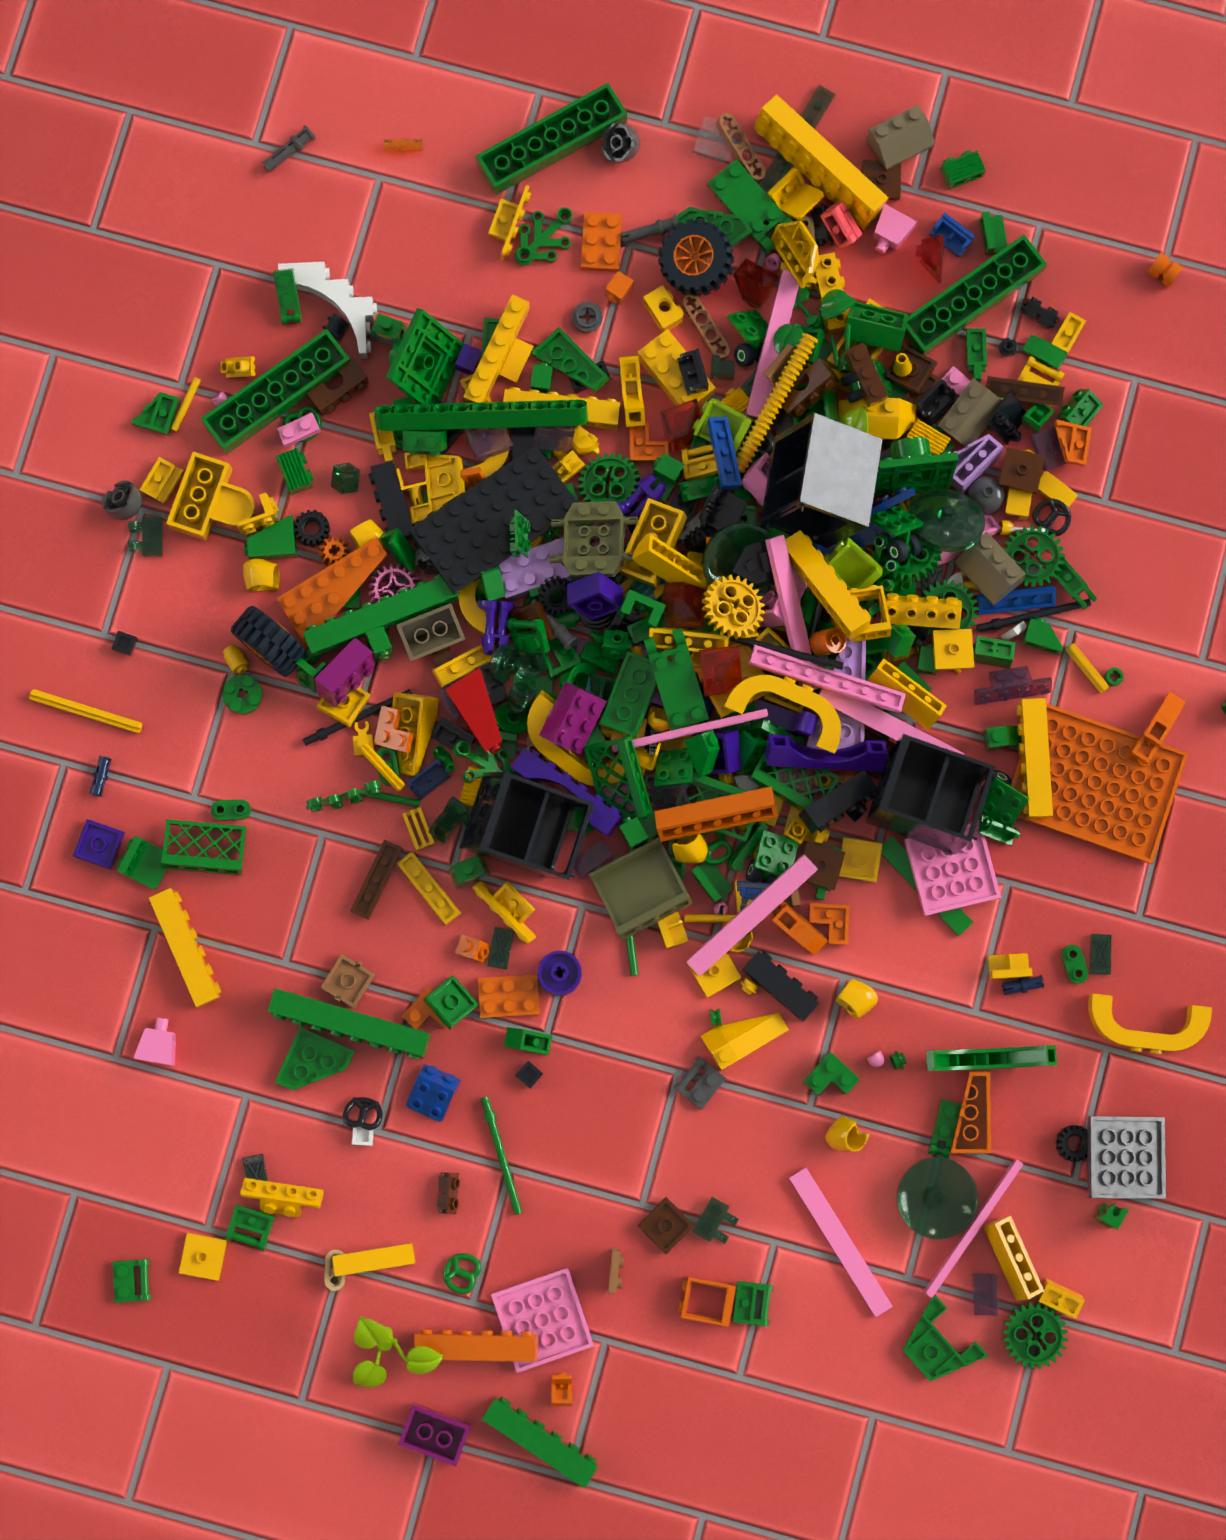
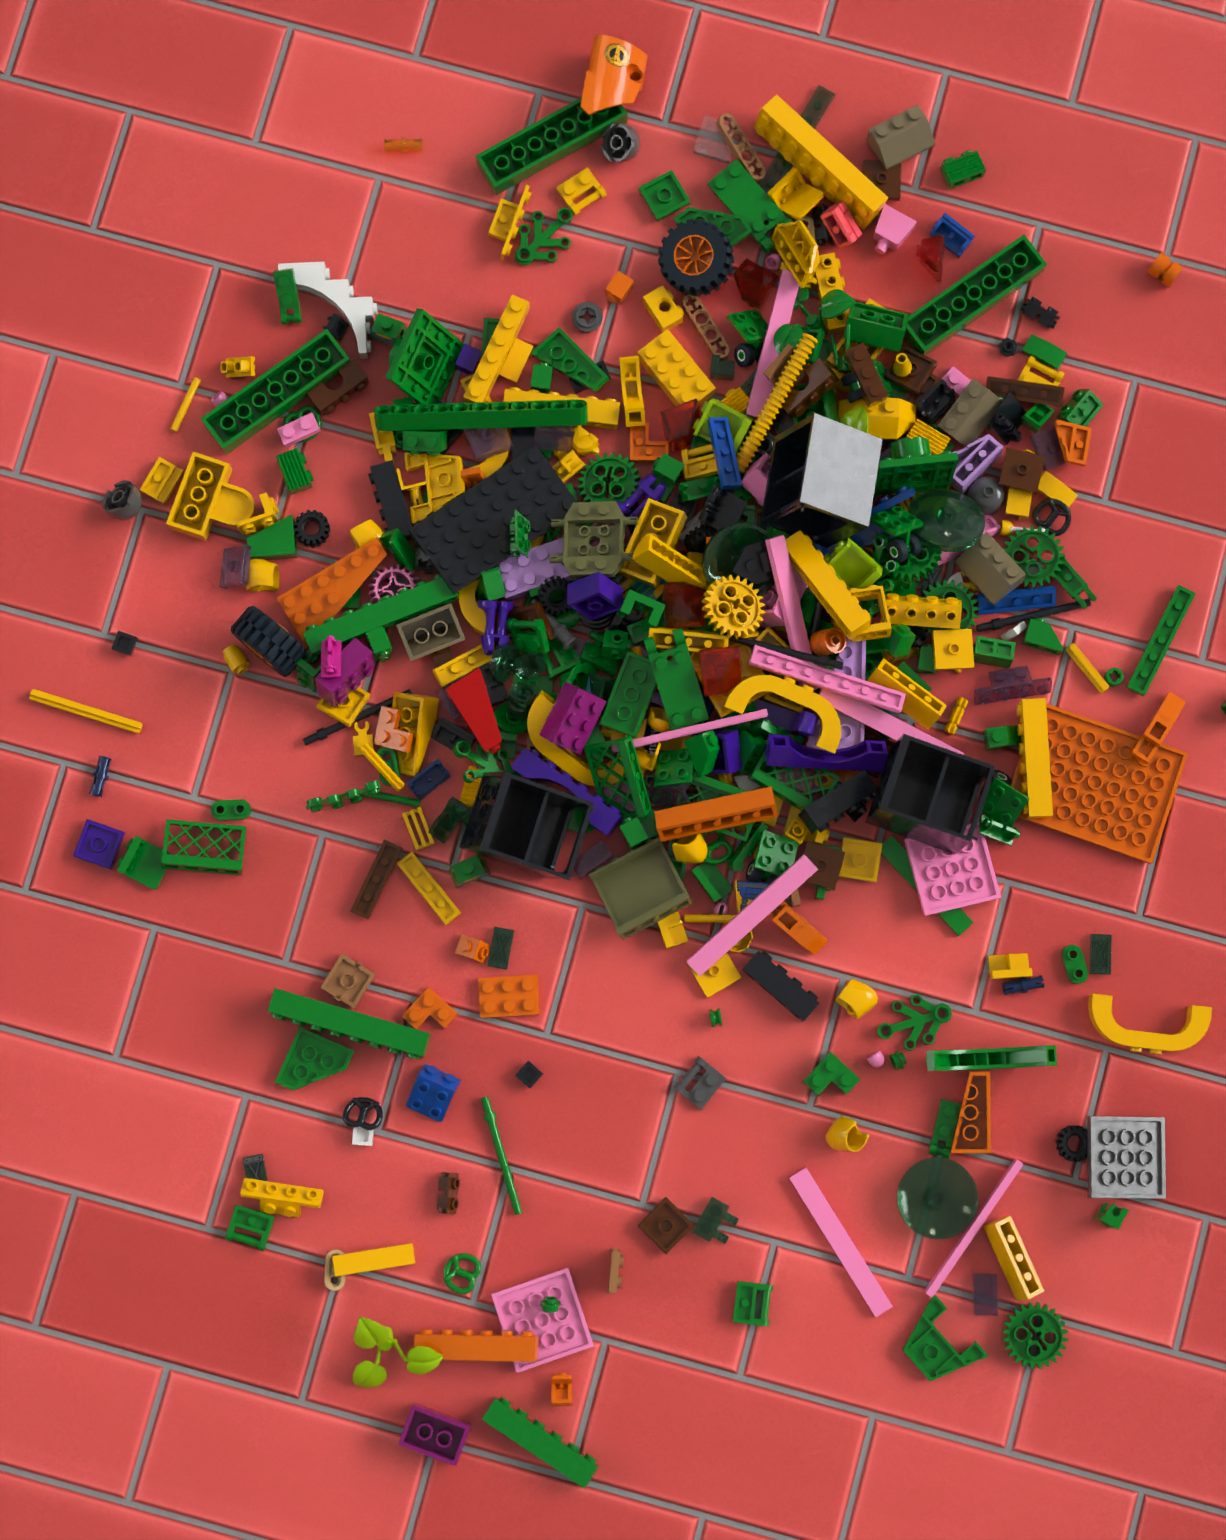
green plate [112,1259,151,1303] -> none
clear green plate [128,517,163,557] -> none
green wing [131,392,180,436] -> none
bright pink torso [134,1018,176,1066] -> none
yellow brick [149,888,222,1008] -> none
yellow plate [179,1233,228,1281] -> none
green plate [223,675,263,715] -> none
dark grey pin [262,125,316,172] -> none
orange gear [318,536,352,566] -> none
clear green panel [331,463,360,494] -> none
green tile [423,975,479,1030] -> none
green arm [433,745,455,772] -> none
yellow bracket [472,881,536,944] -> none
green slope [504,1027,552,1055] -> none
dark purple wheel [538,951,582,996] -> none
orange plate [581,212,622,271] -> none
dark grey pin [621,215,679,244] -> none
green bar [626,935,639,976] -> none
black hinge [677,348,709,396] -> none
orange window [677,1276,736,1327] -> none
yellow wedge [700,1013,789,1071] -> none
yellow plate [740,977,759,995] -> none
orange plate [809,903,850,945] -> none
green hinge [965,328,987,383] -> none
green panel [979,211,1008,255] -> none
yellow hinge [1038,1278,1085,1319] -> none
yellow plate [1052,312,1086,354] -> none
none -> plate [219,545,251,588]
none -> dark pink hinge [321,635,342,678]
none -> green plate [540,1296,560,1313]
none -> yellow plate [556,167,607,216]
none -> orange panel [581,35,647,115]
none -> green plate [639,170,691,222]
none -> green plant [877,994,952,1051]
none -> yellow axle [945,697,968,735]
none -> green plate [1126,585,1196,697]

